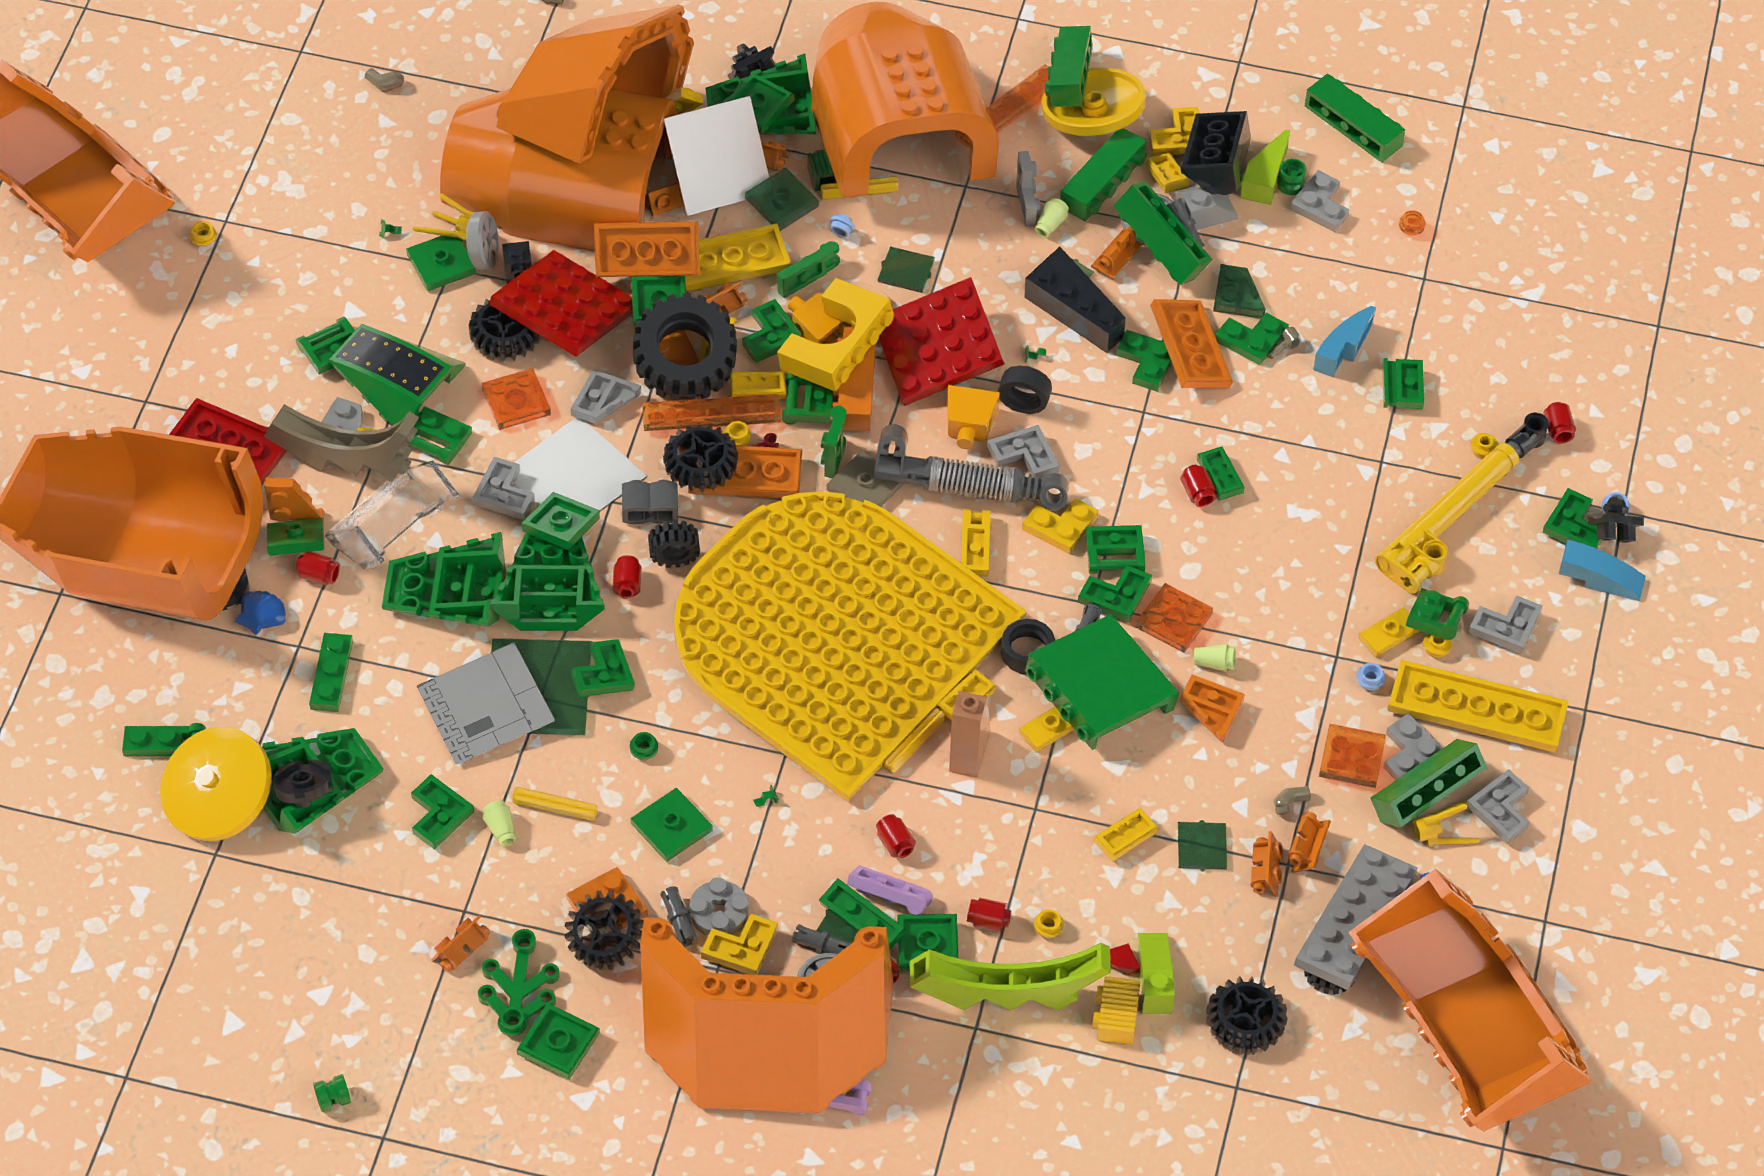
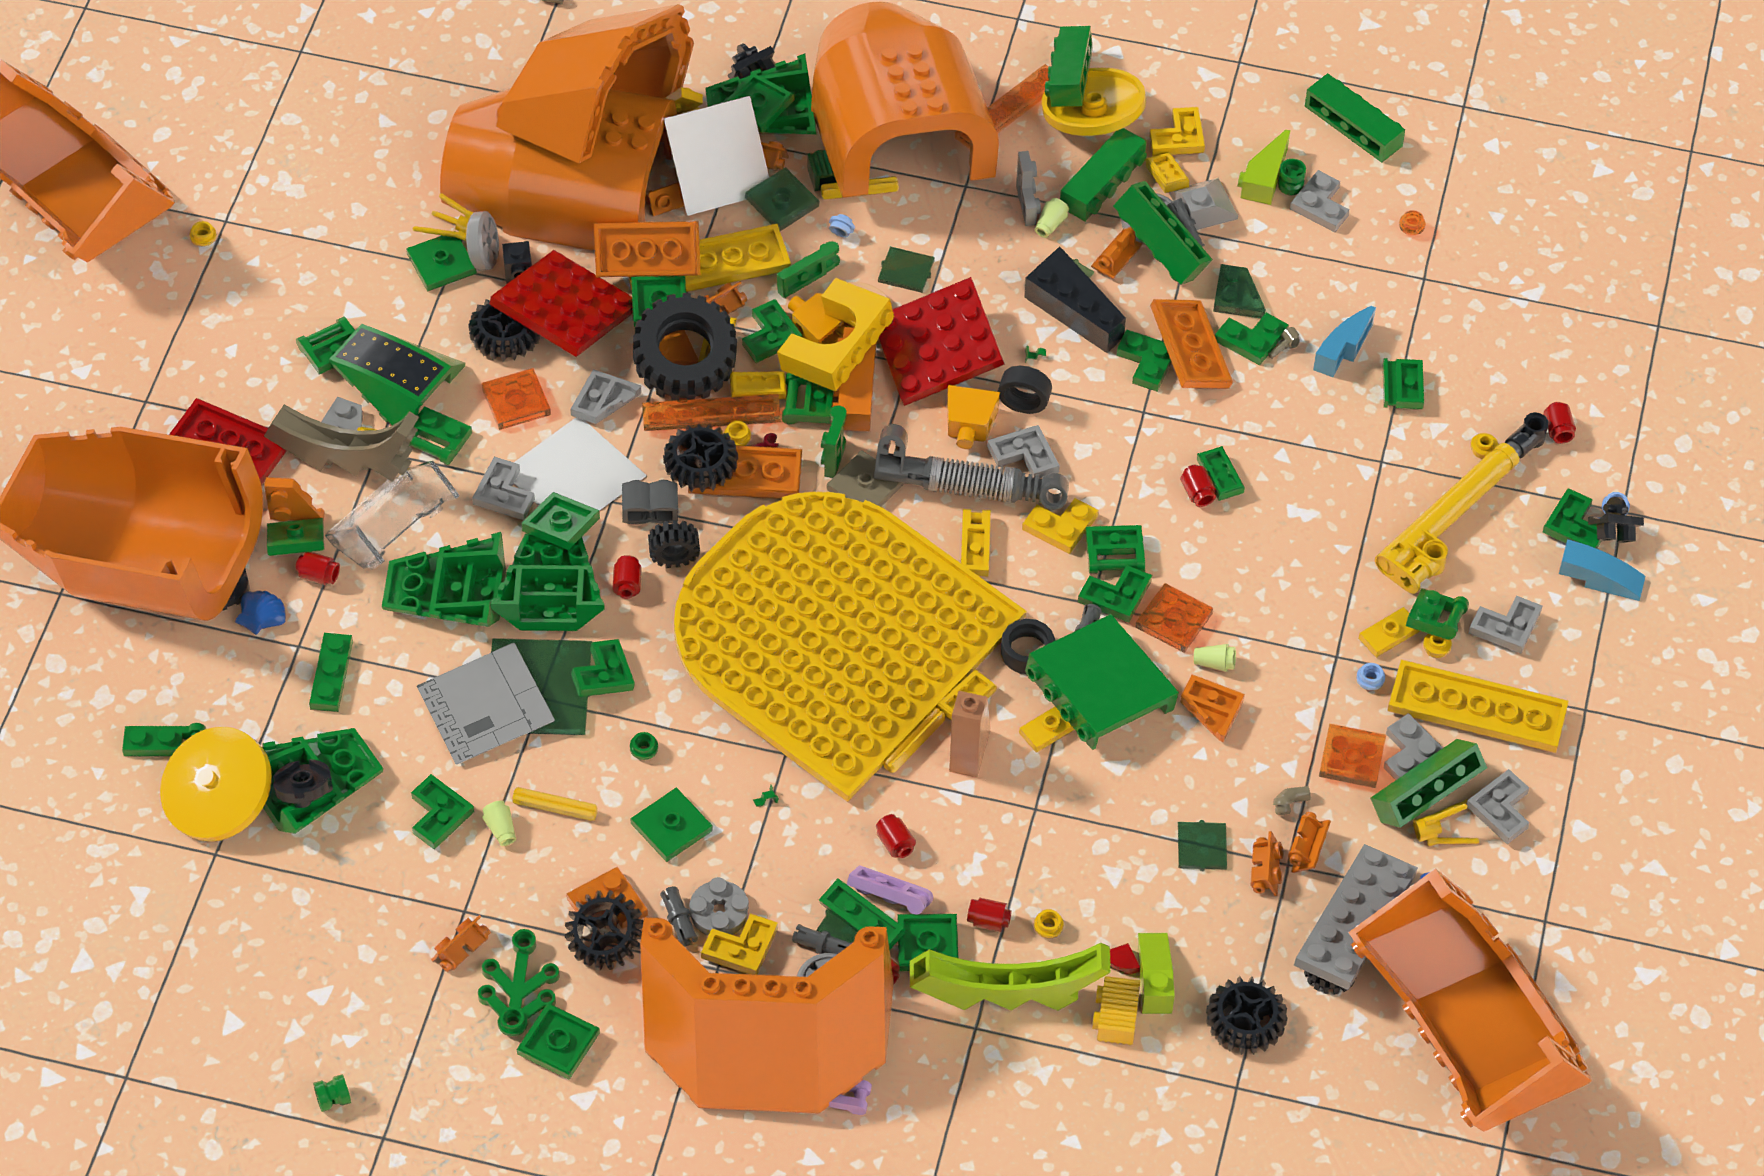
dark tan arm [365,68,404,91] -> none
green piece [379,219,402,237] -> none
yellow plate [1094,807,1158,862] -> none
black slope [1181,111,1251,195] -> none

